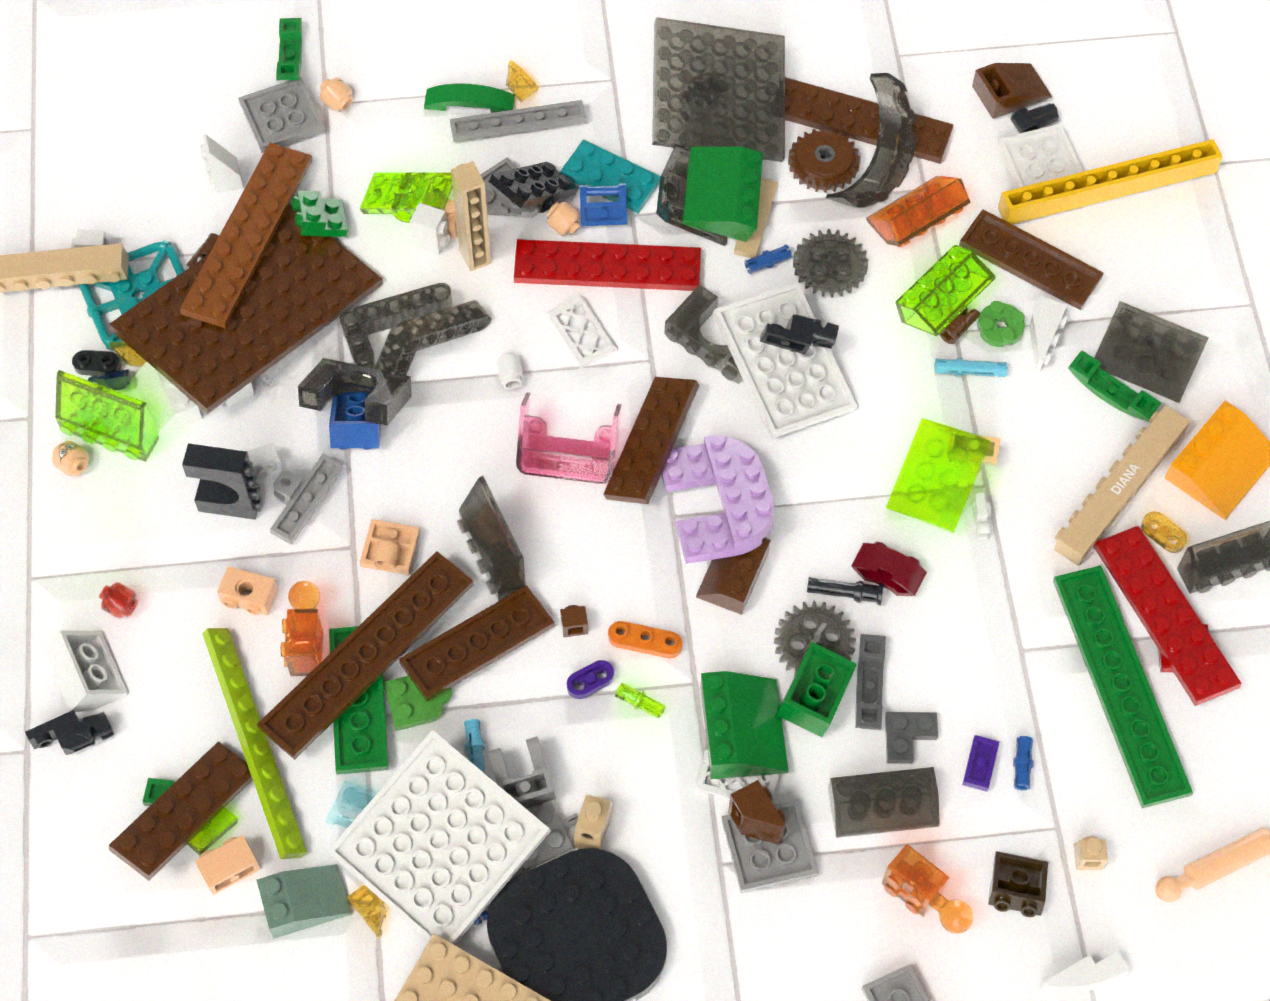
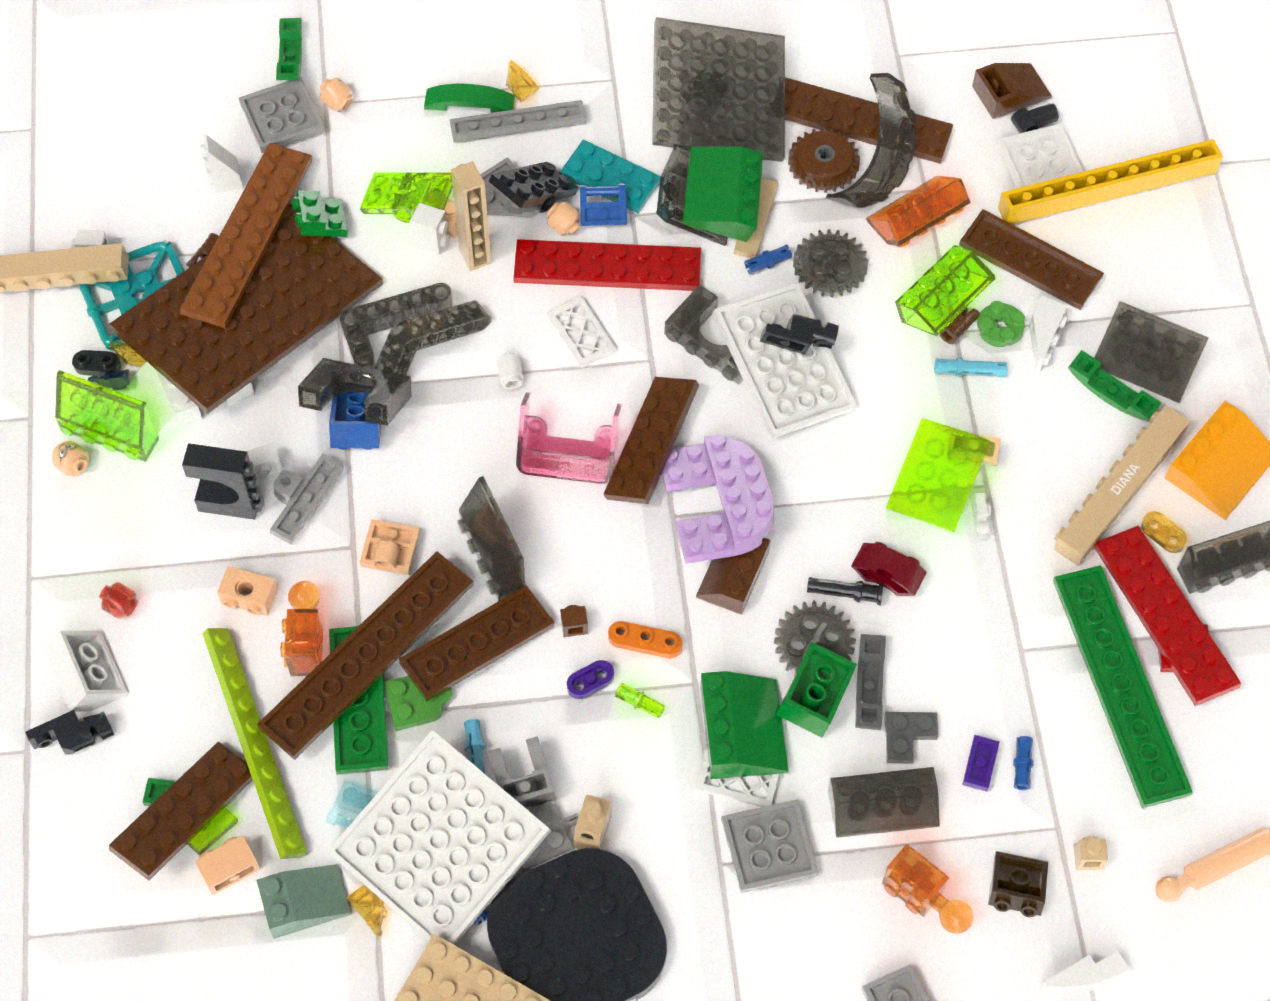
reddish brown slope [728,780,786,844] -> none

